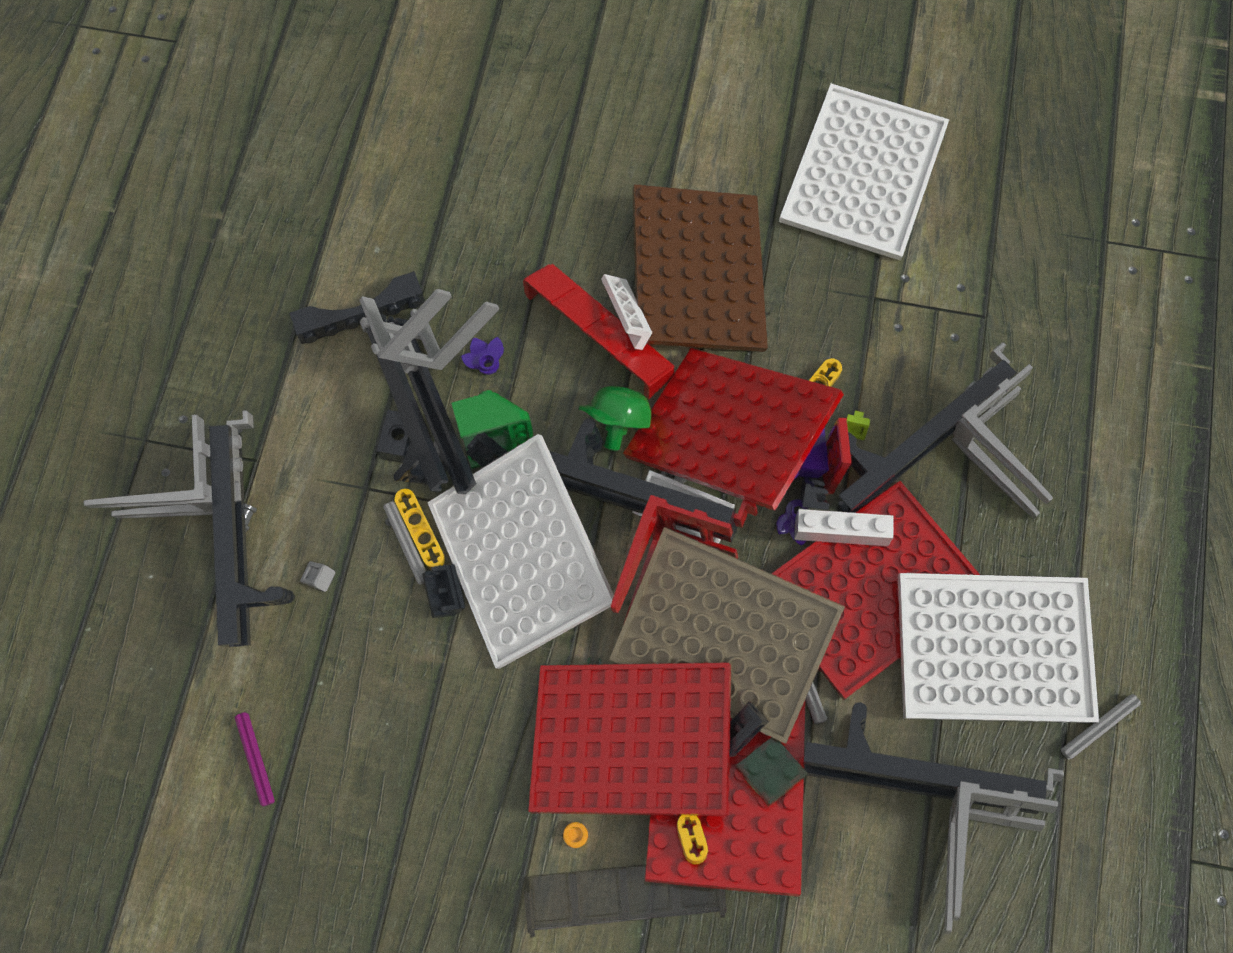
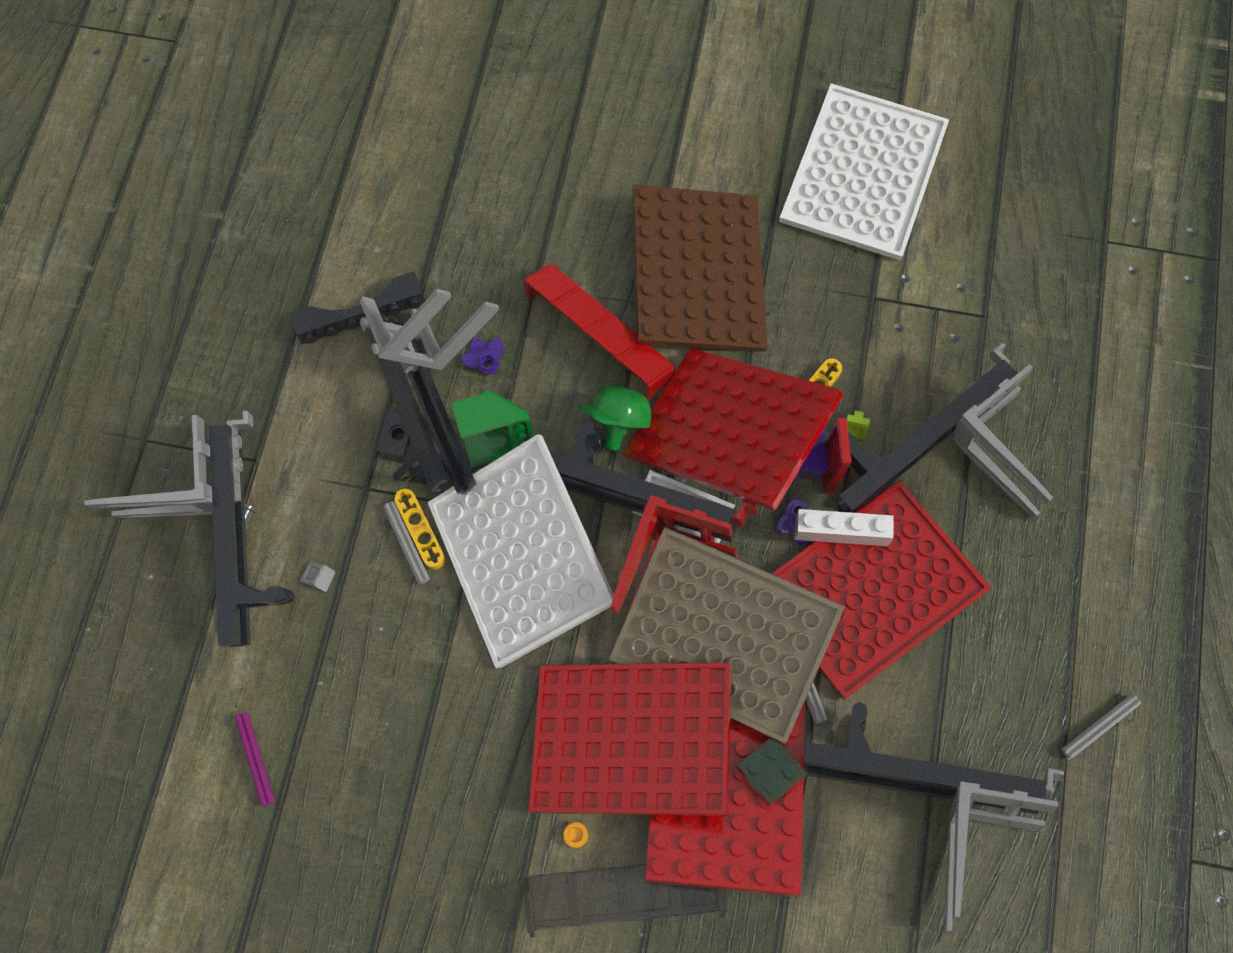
black hinge [422,564,465,618] -> none
black hinge [466,432,508,468] -> none
white fence [601,274,652,350] -> none
yellow beam [677,815,708,864] -> none
black hinge [729,701,769,757] -> none
black hinge [800,477,829,510] -> none
white plate [898,573,1099,723] -> none

